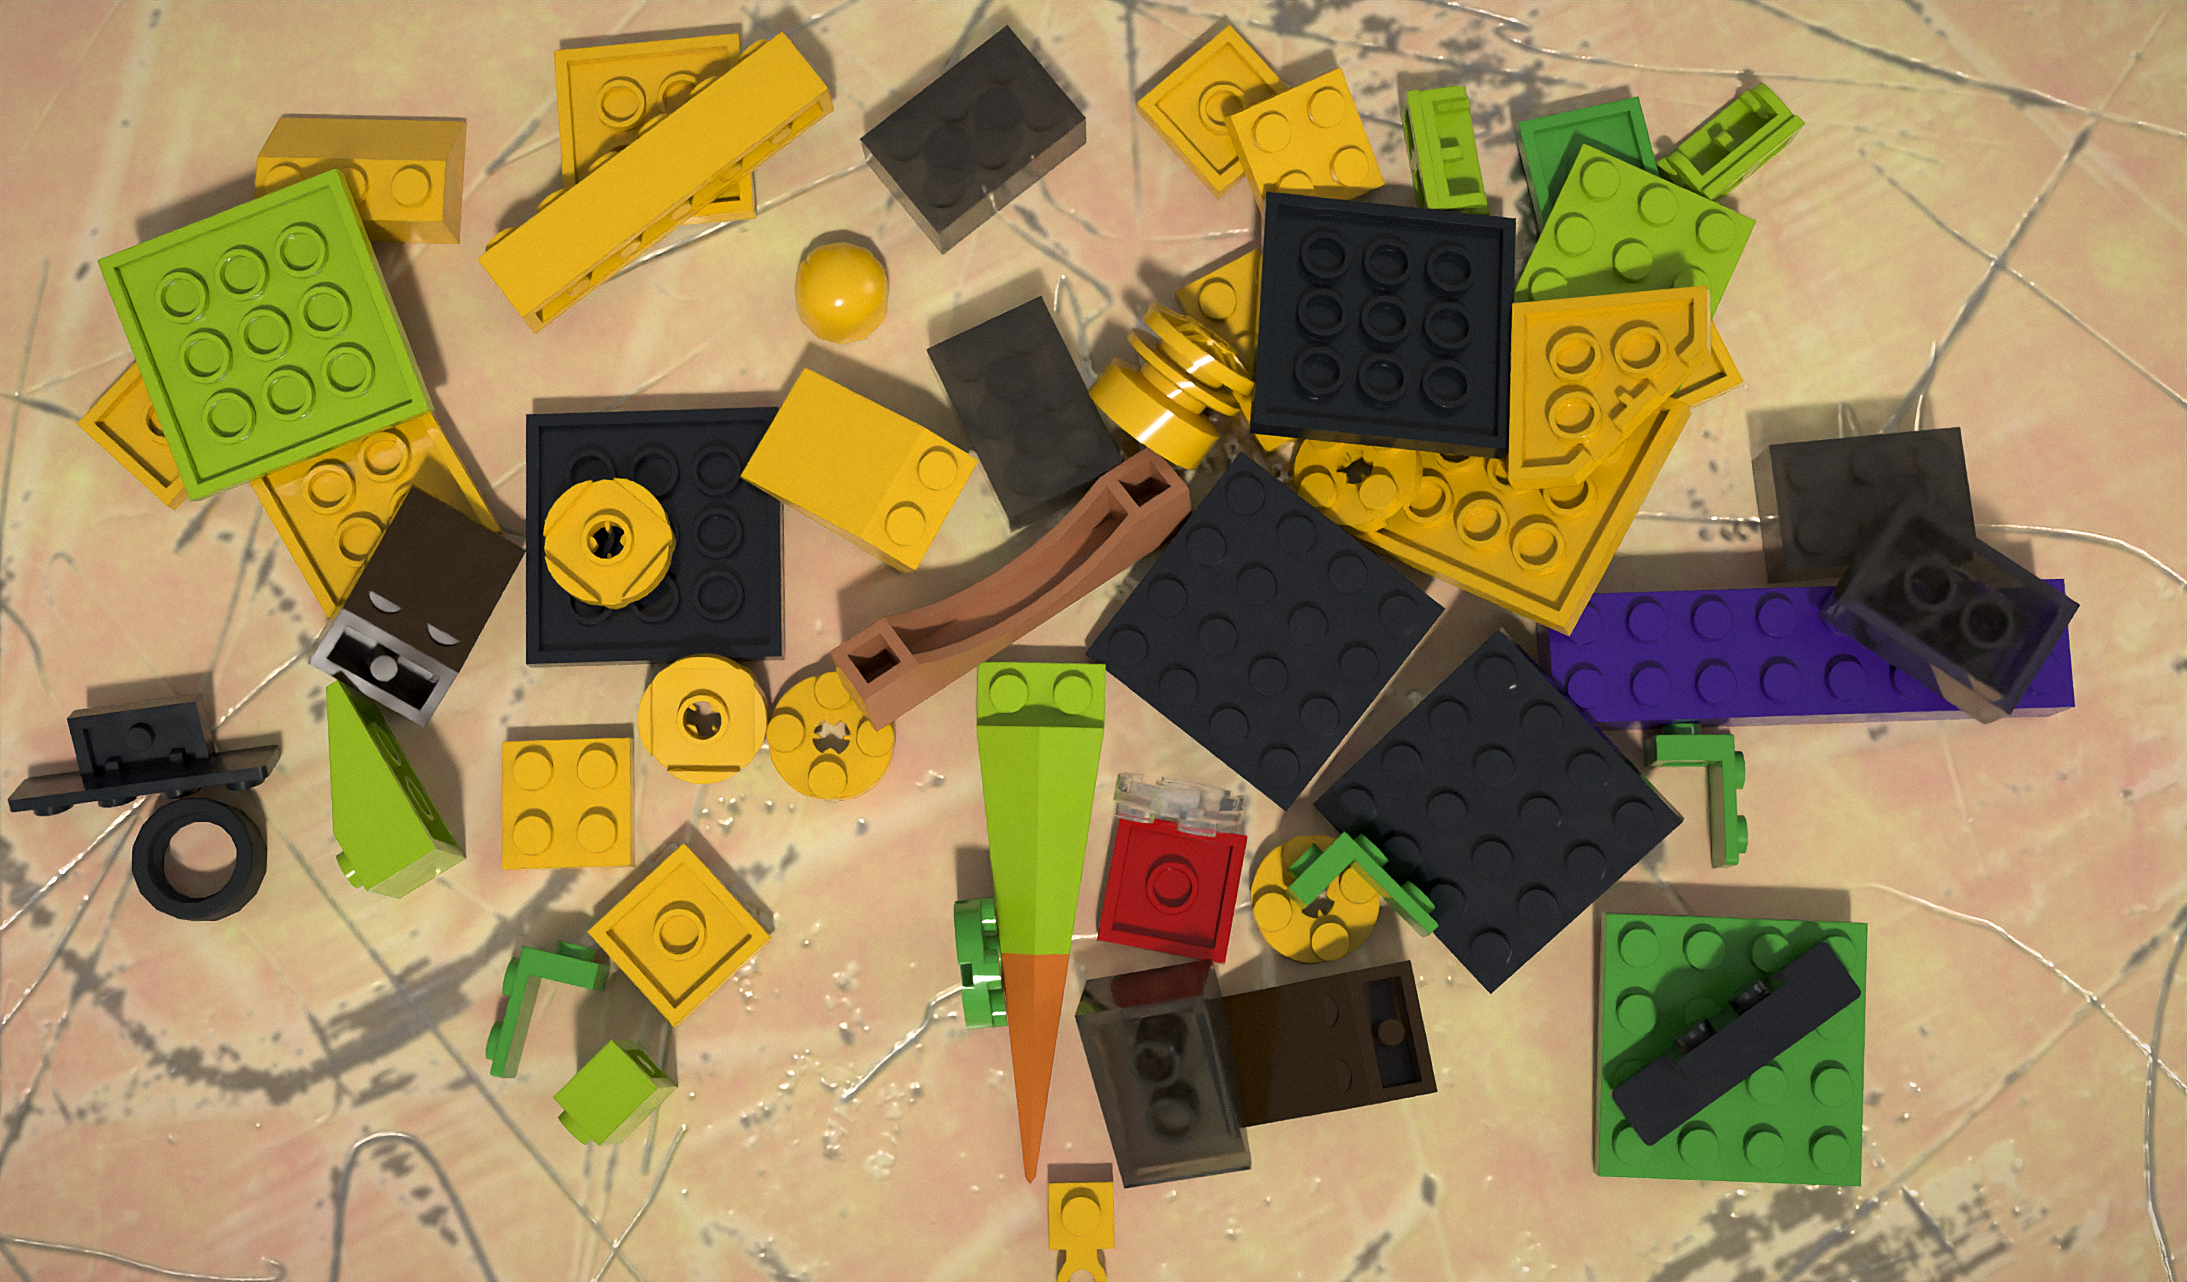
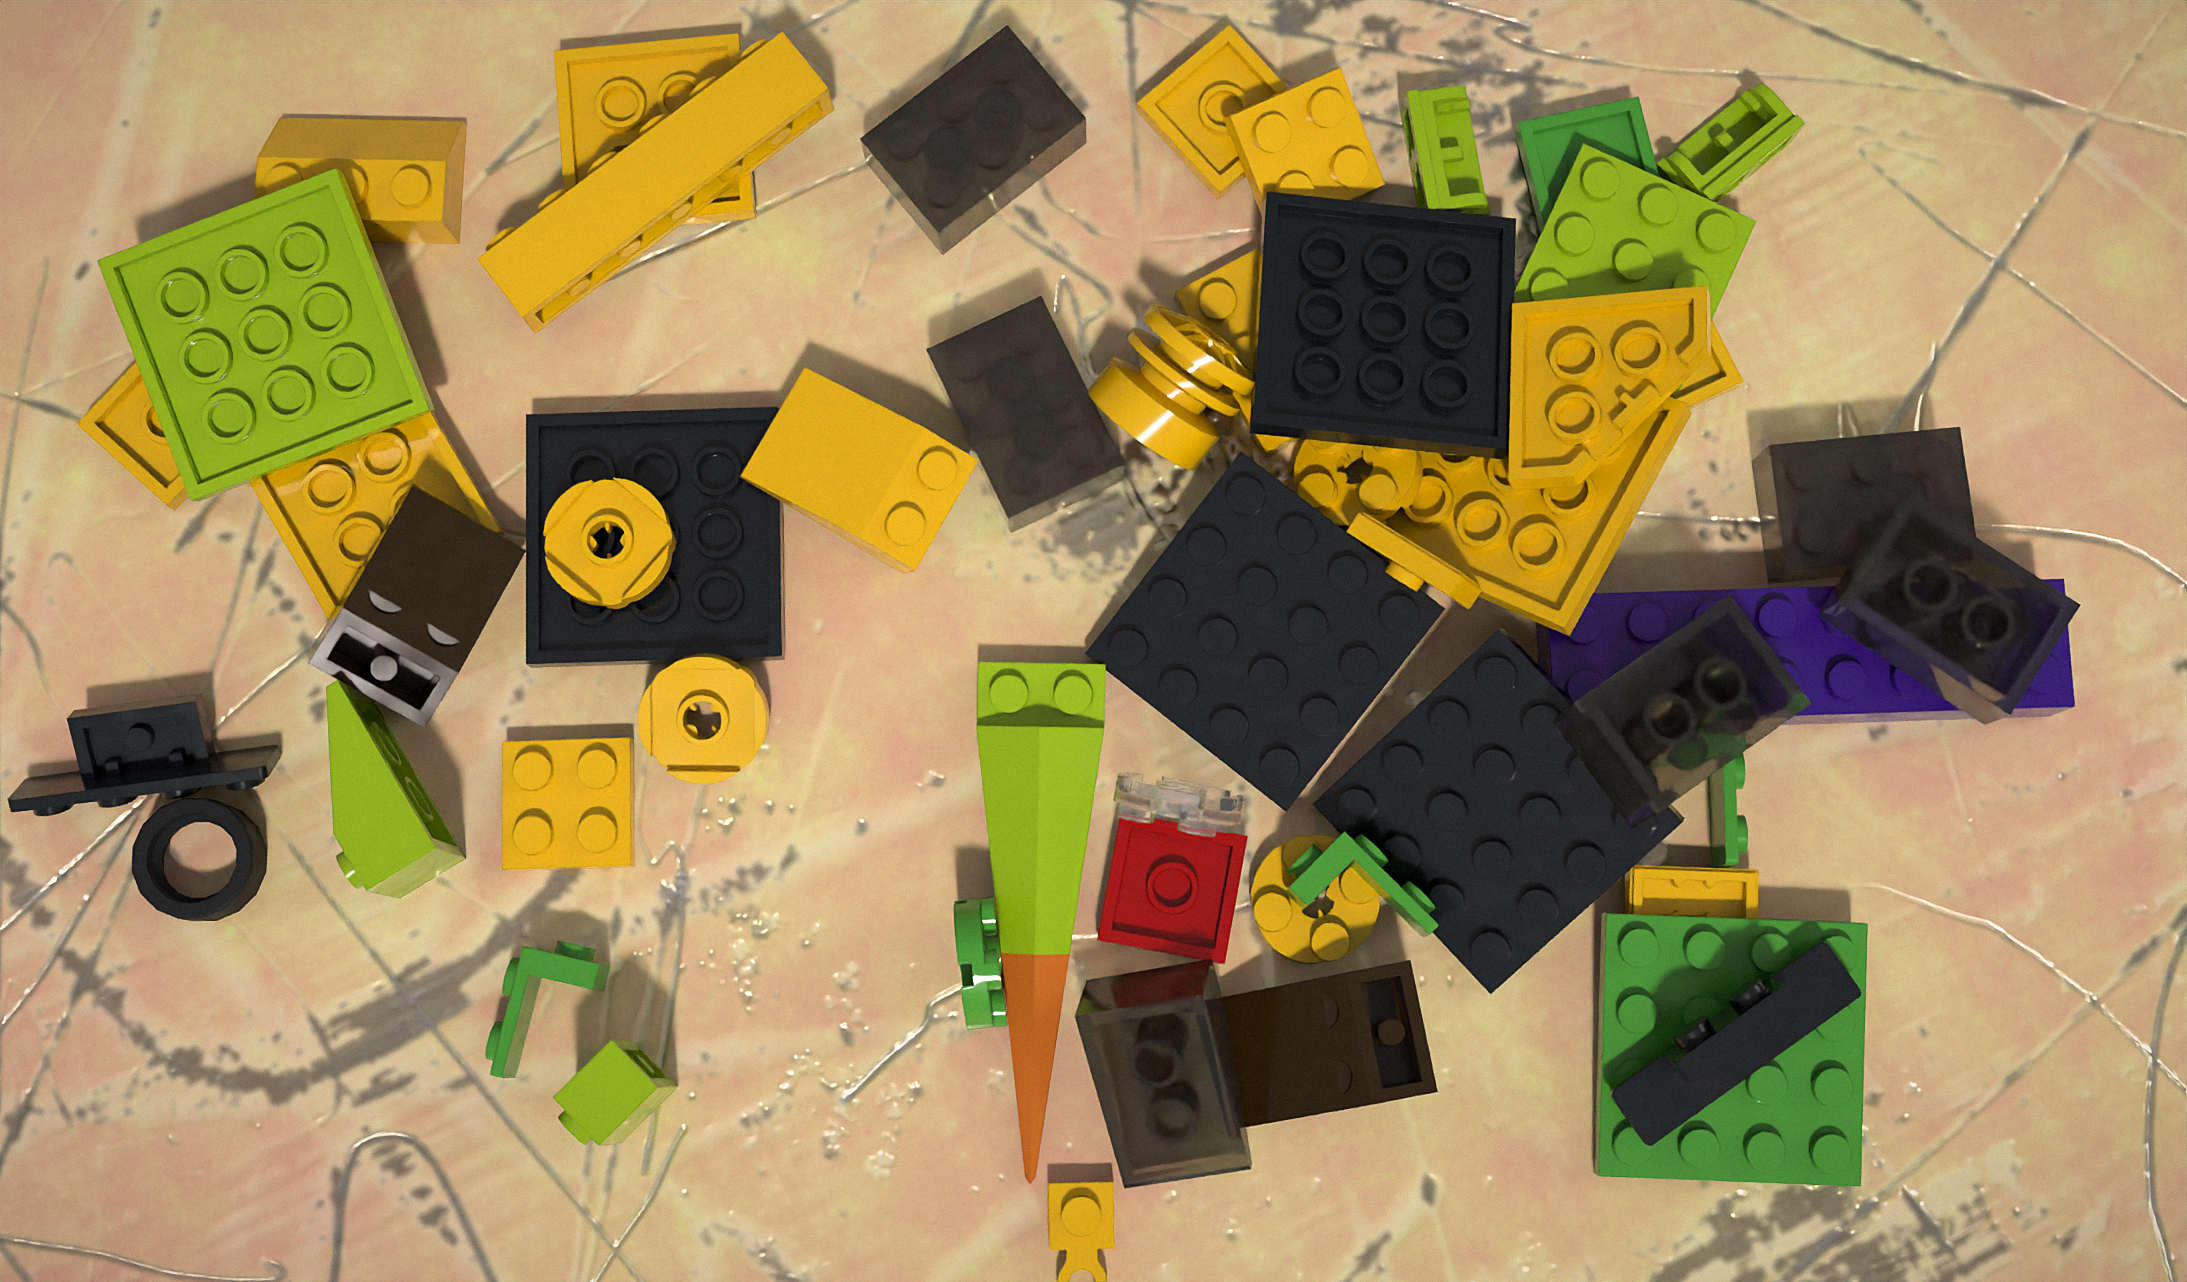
yellow plate [587,843,773,1028] -> none
yellow plate [766,672,896,801] -> none
yellow hair [794,242,889,345] -> none
nougat arch [829,447,1192,732] -> none
none -> yellow plate [1346,512,1481,609]
none -> clear smoke brick [1552,595,1811,830]
none -> yellow plate [1624,865,1759,918]

